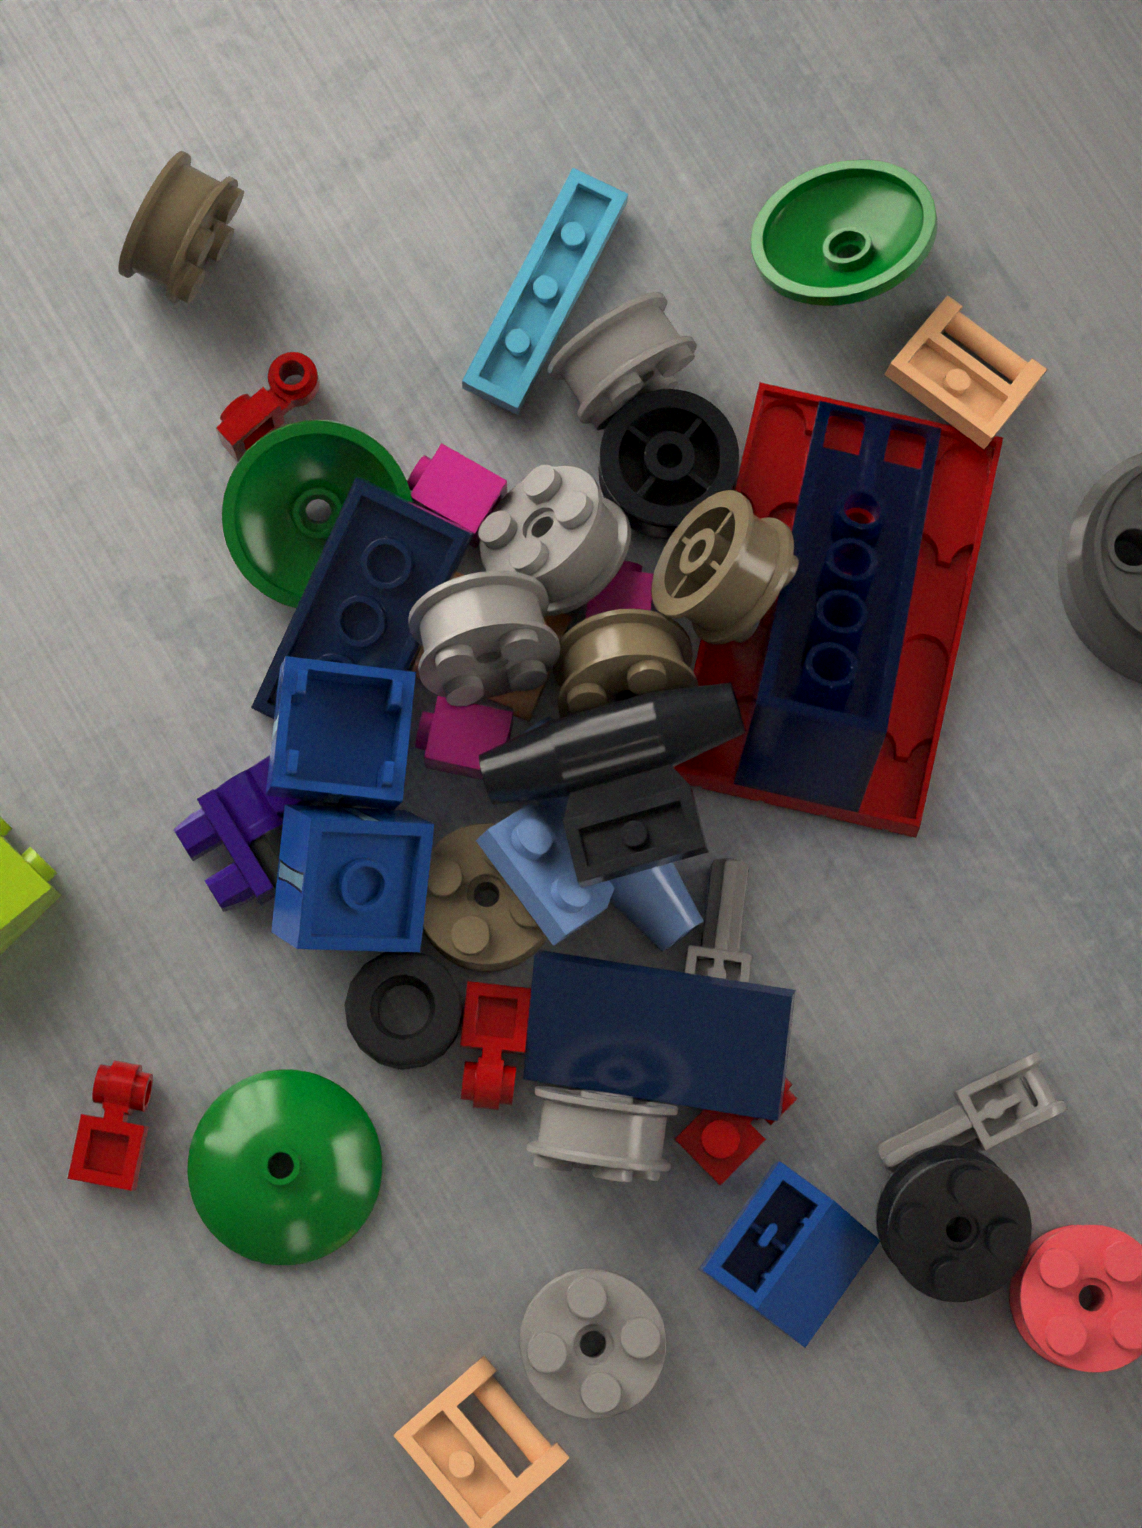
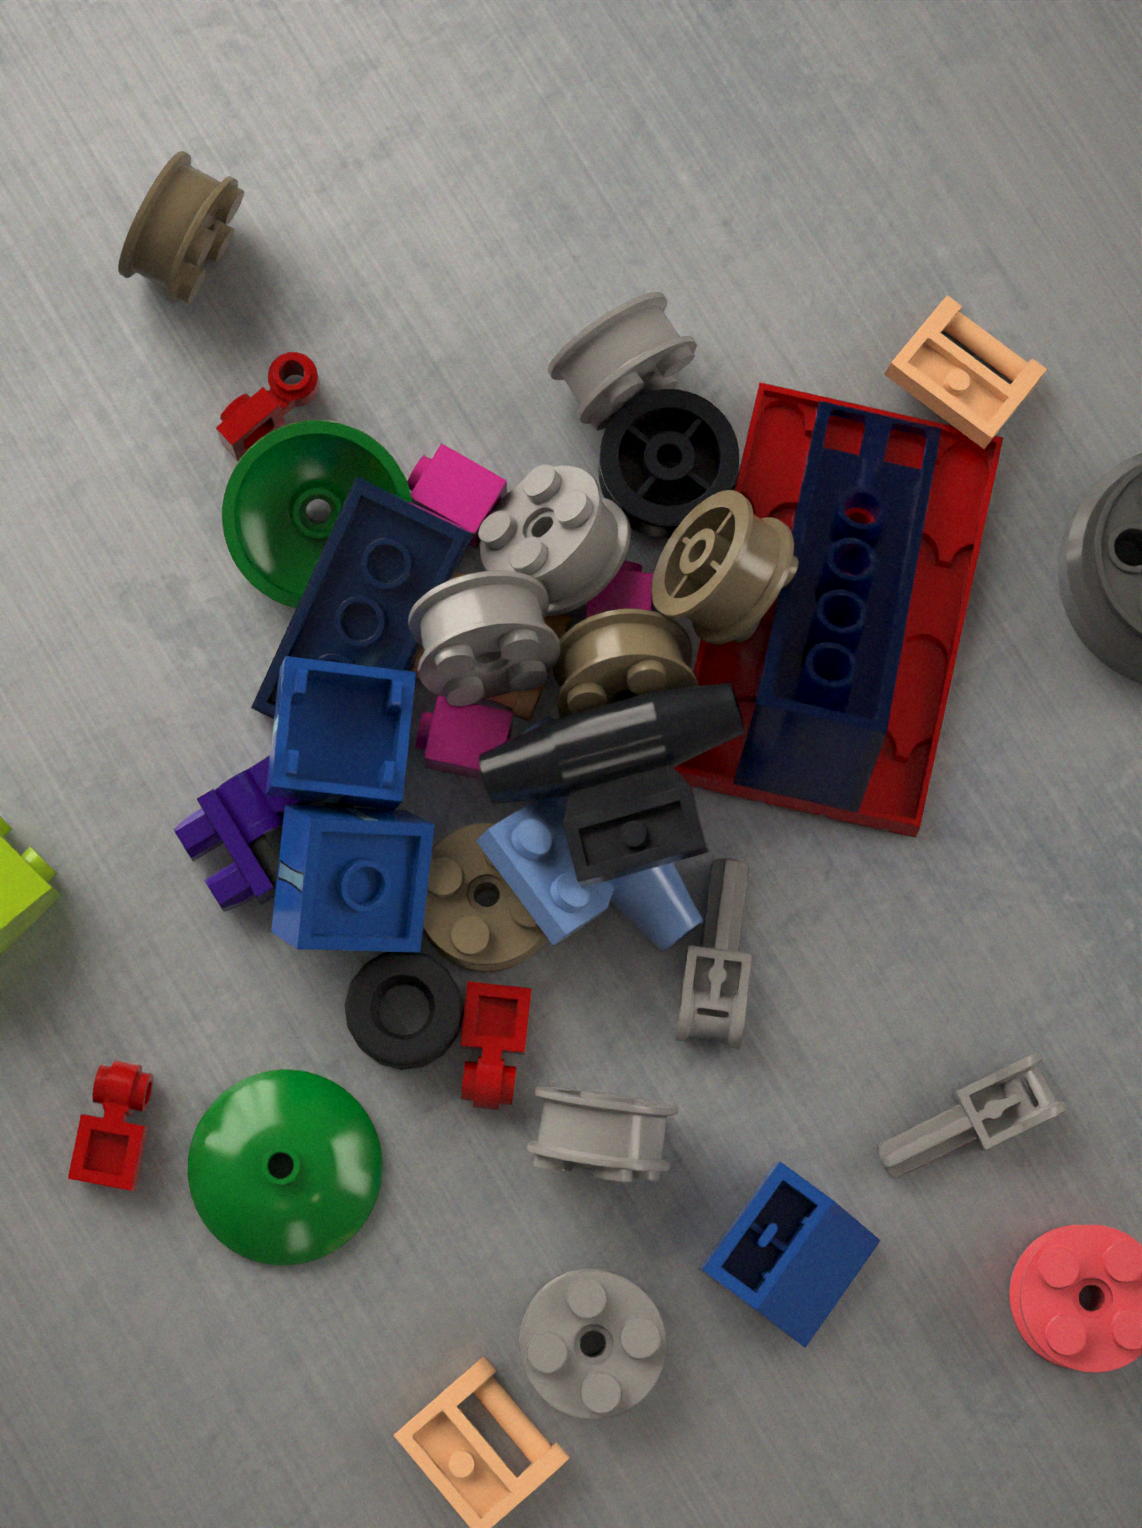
medium azure plate [462,168,628,415] -> none
dark blue tile [523,950,796,1121] -> none
red plate [674,1078,798,1186] -> none
green dish [750,159,938,306] -> none
black wheel [875,1145,1032,1302] -> none

